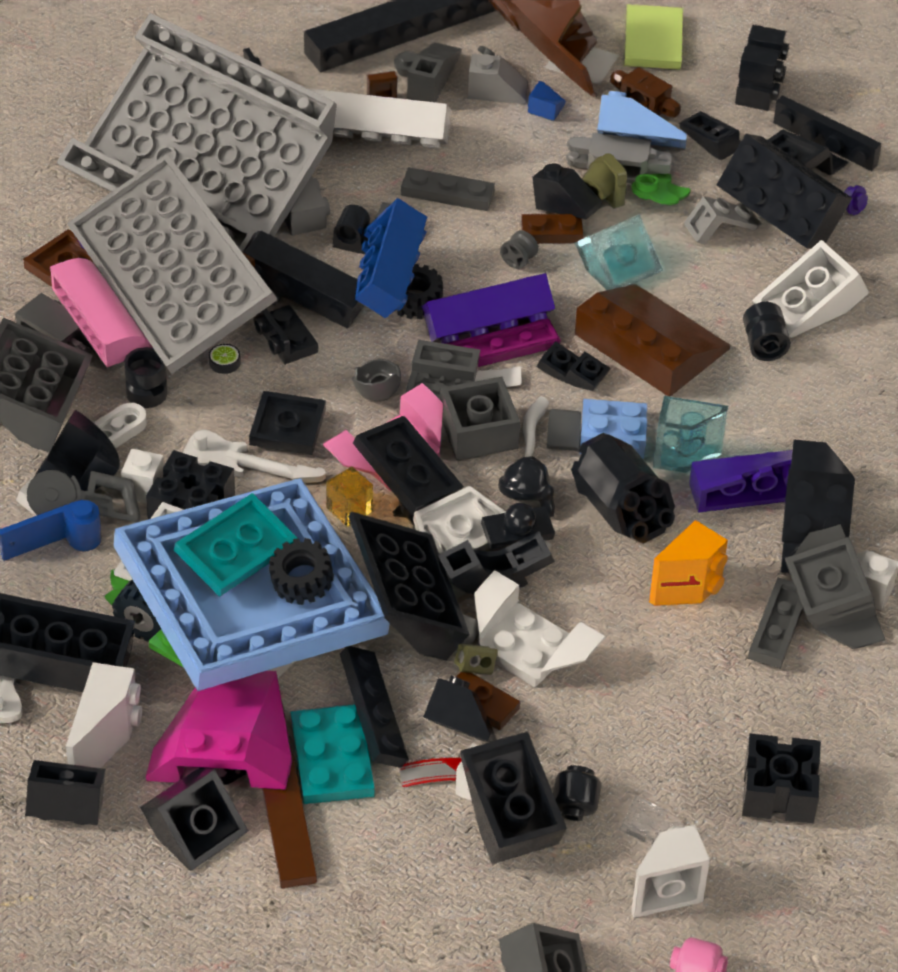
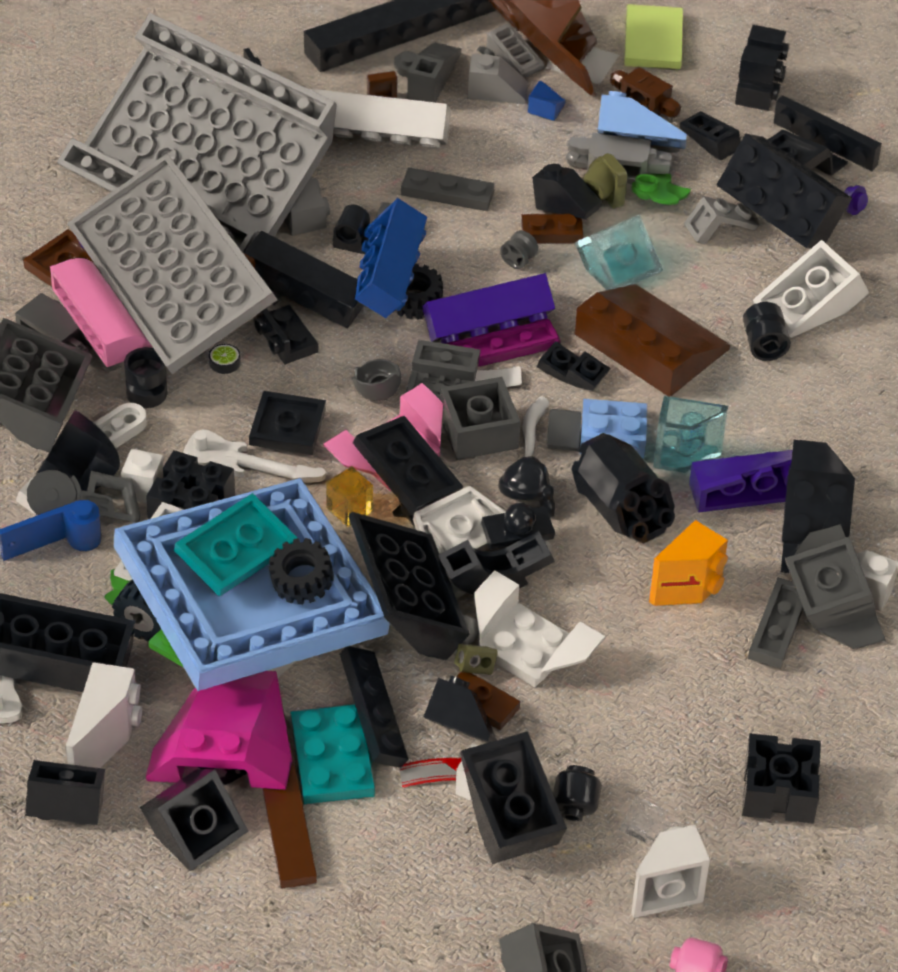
none -> light grey slope [487,23,544,78]

